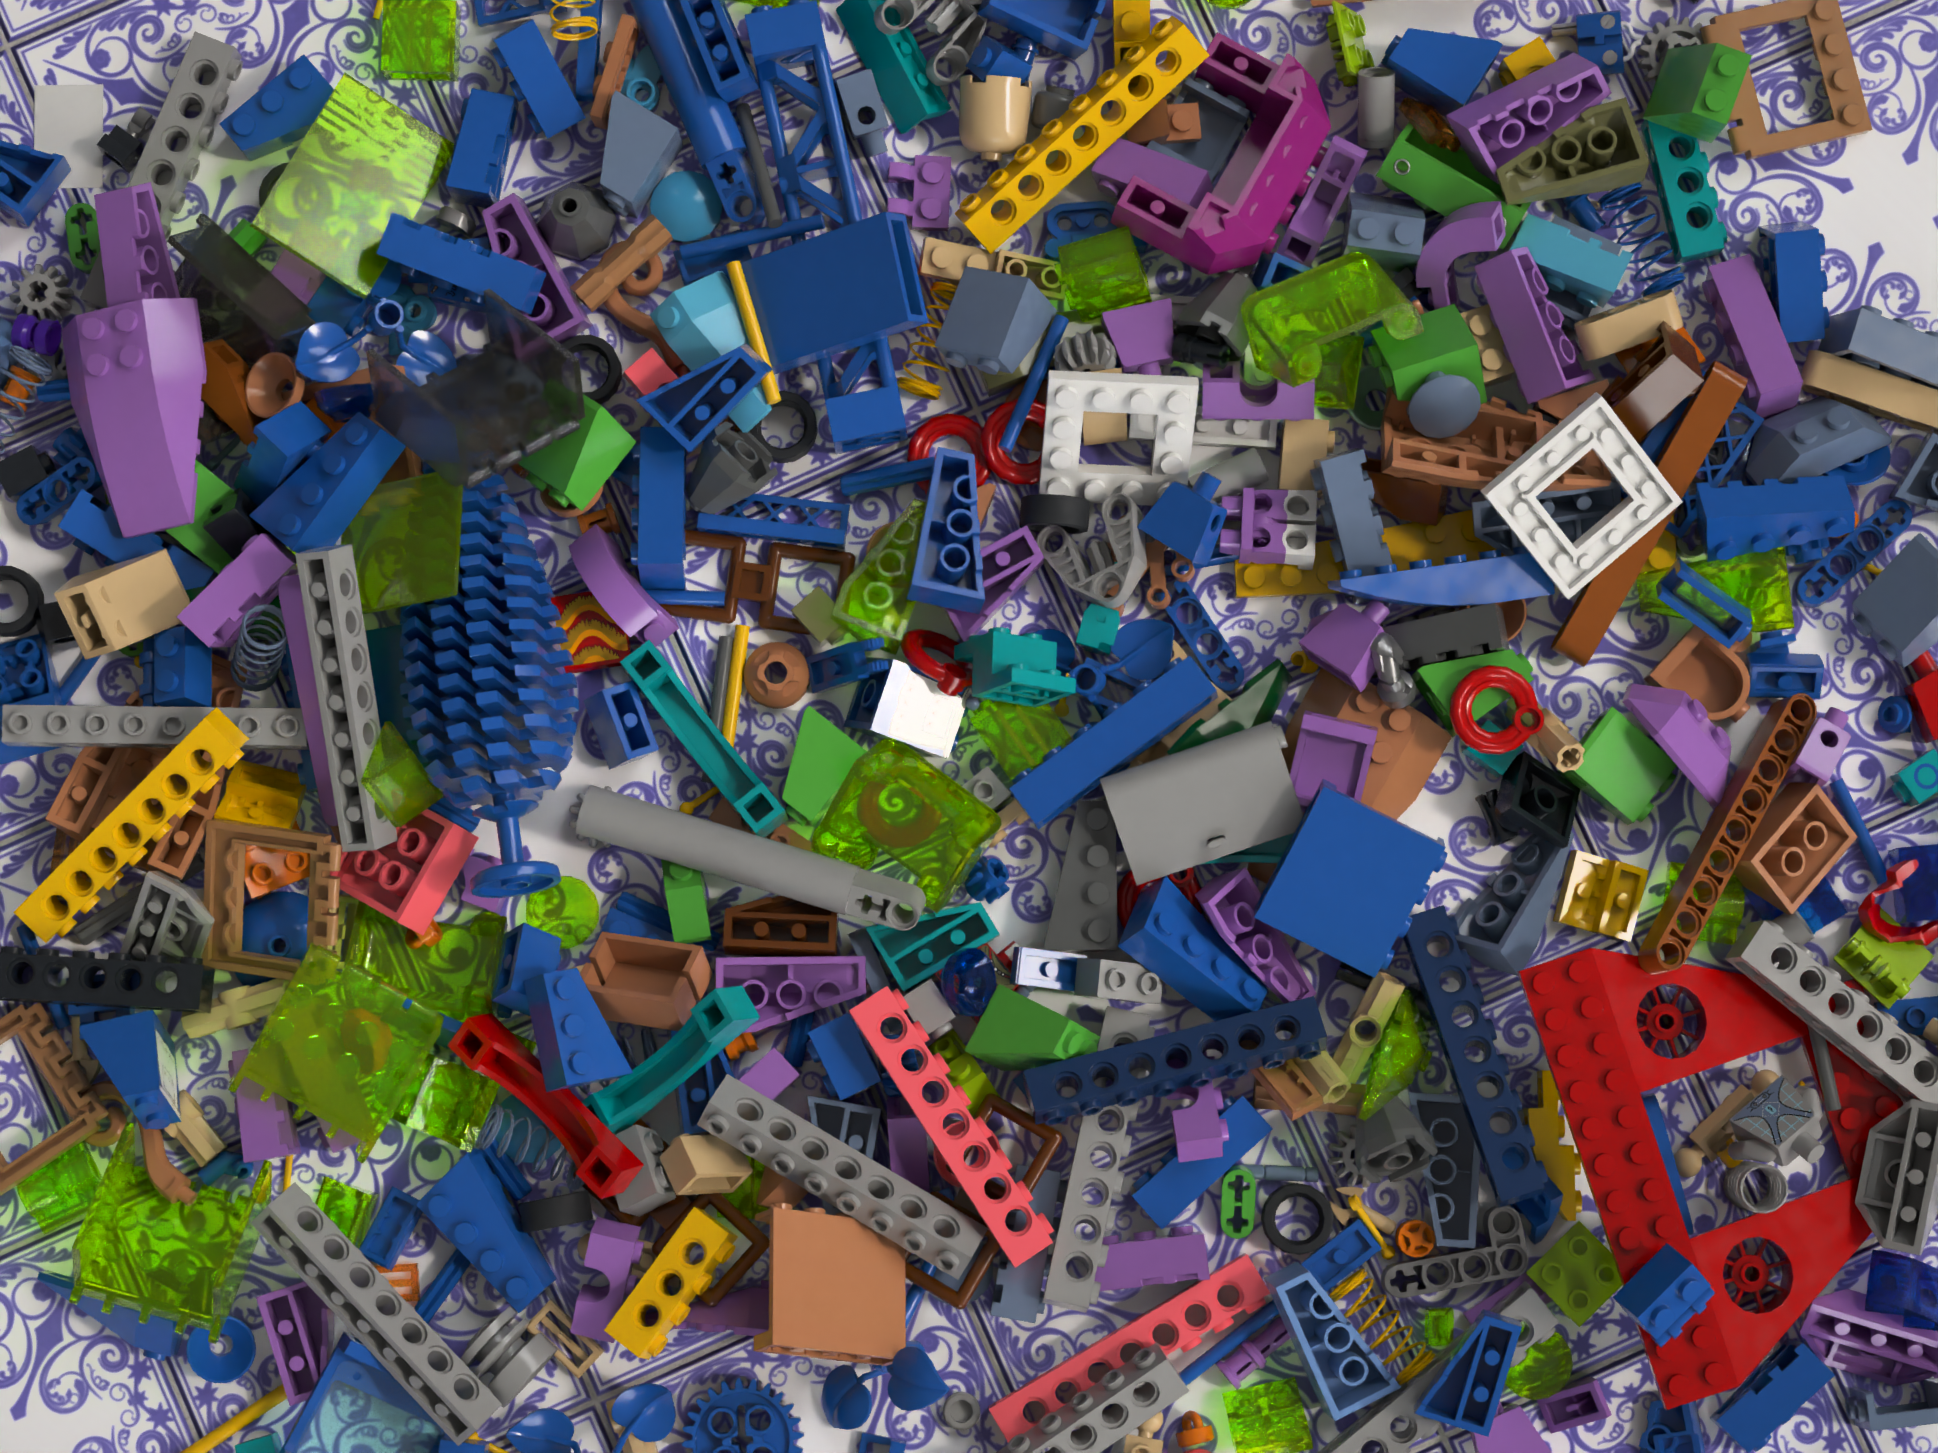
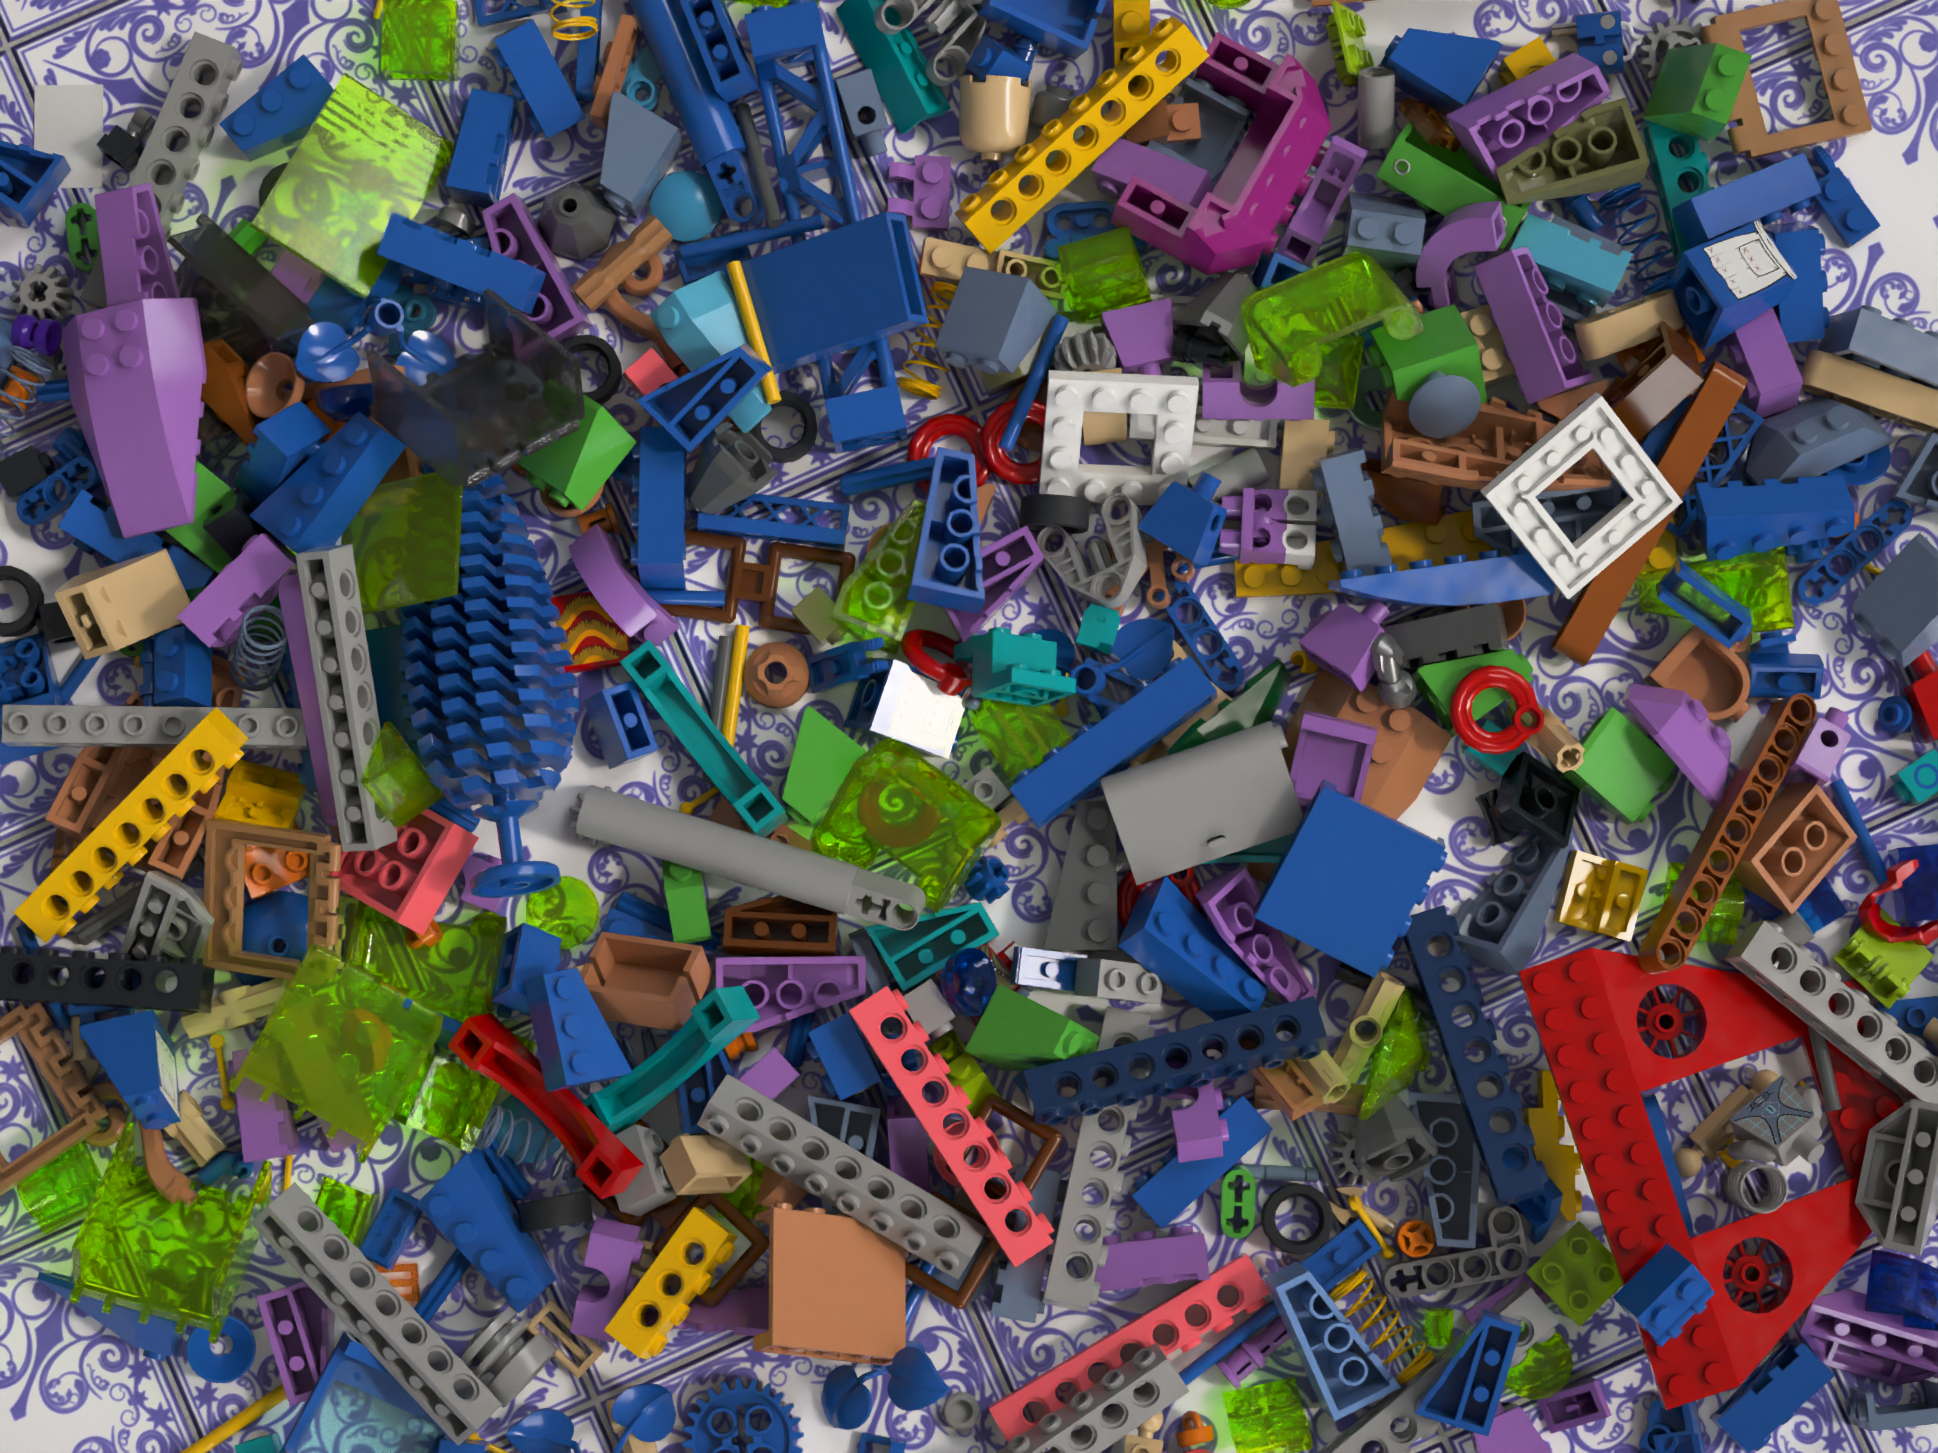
none -> yellow hinge [209,1034,235,1111]
none -> blue slope [1666,221,1797,349]
none -> blue brick [1672,152,1822,249]
none -> blue hinge [1811,145,1881,249]

